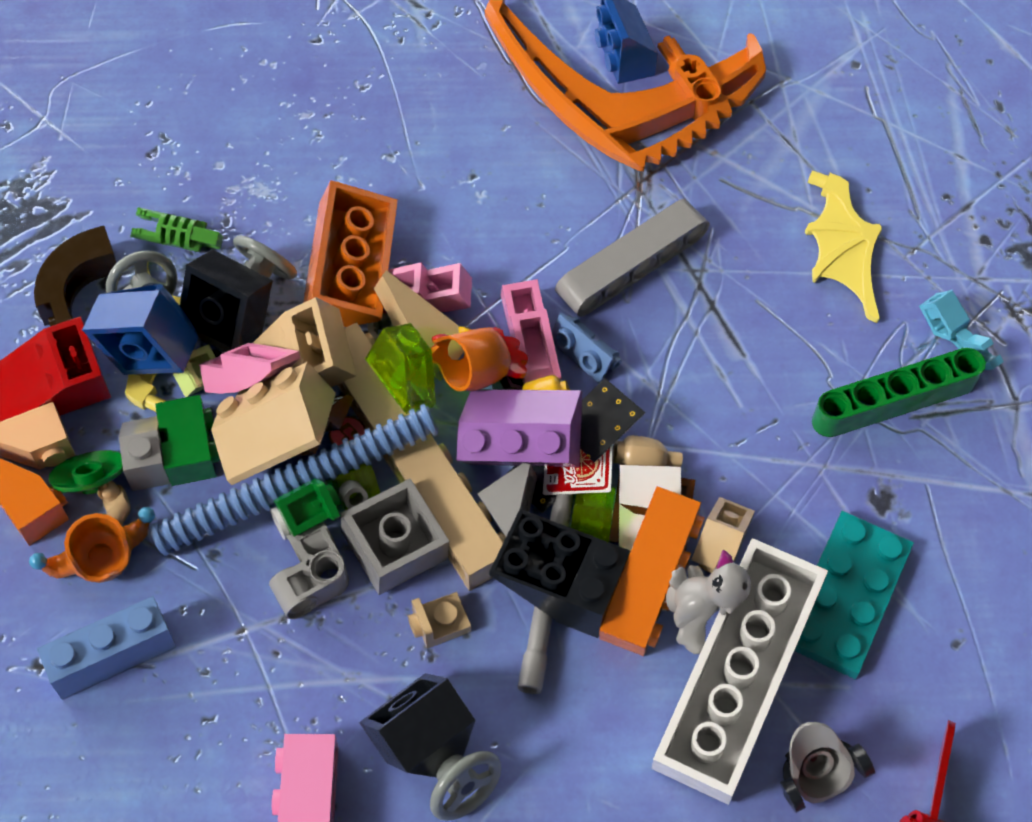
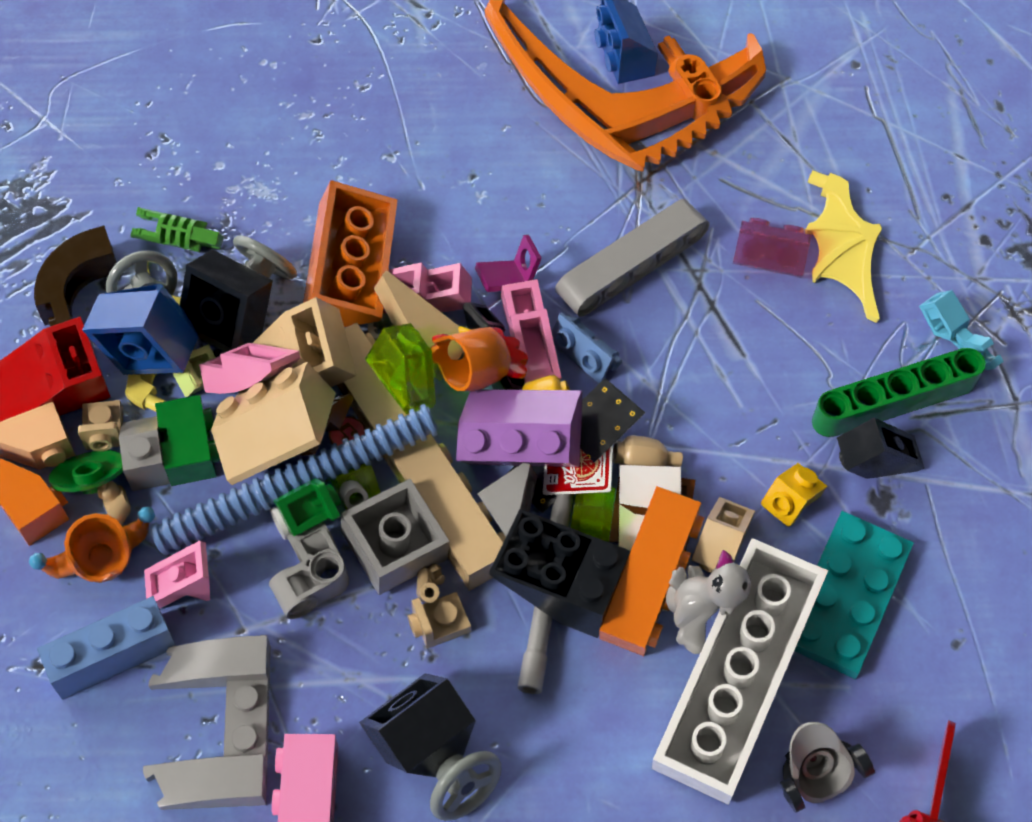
none -> tan bracket [78,400,123,451]
none -> light grey wedge [143,635,271,810]
none -> bright pink slope [144,541,210,609]
none -> tan arm [416,564,445,603]
none -> black slope [462,302,506,332]
none -> magenta bracket [475,235,541,292]
none -> clear pink bracket [733,218,812,278]
none -> yellow bracket [761,463,827,527]
none -> black slope [837,418,924,479]

